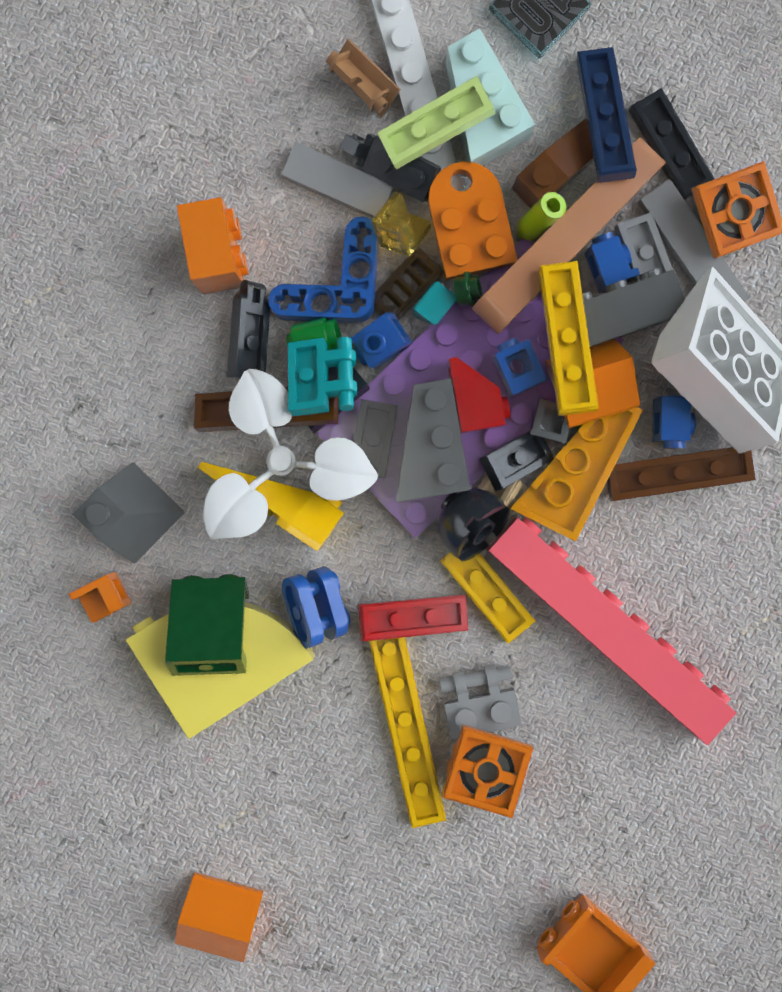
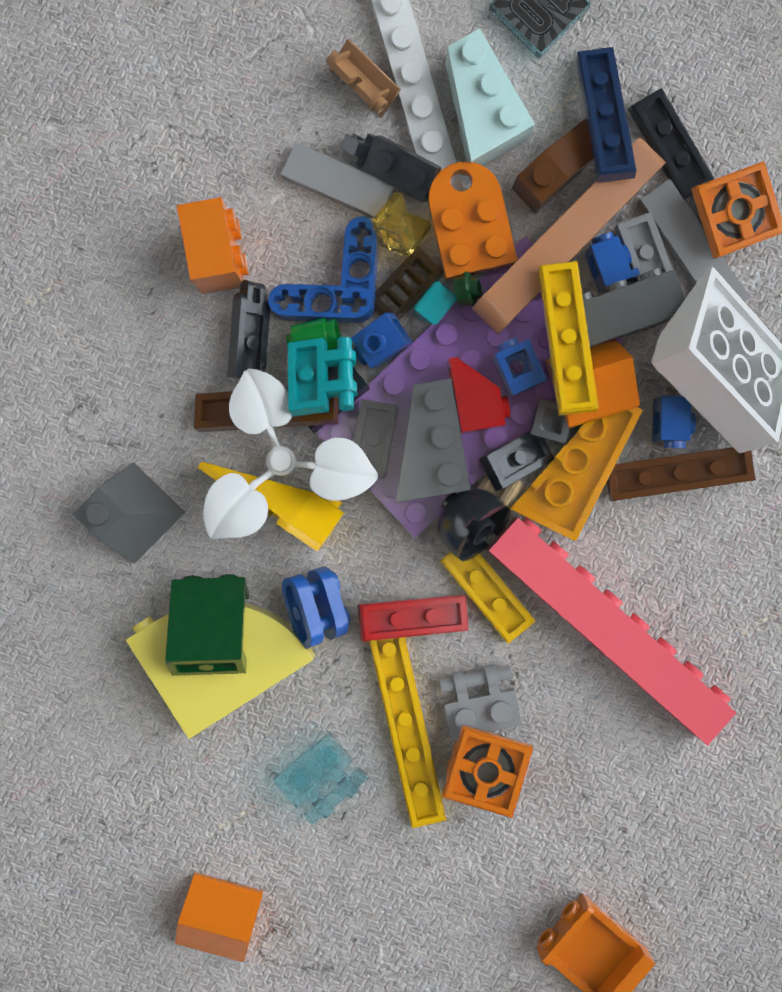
orange panel [68,572,132,623] -> none
yellowish green plate [377,76,495,170] -> none
lime cylinder [517,192,566,241] -> none
none -> clear light blue plate [273,731,368,825]

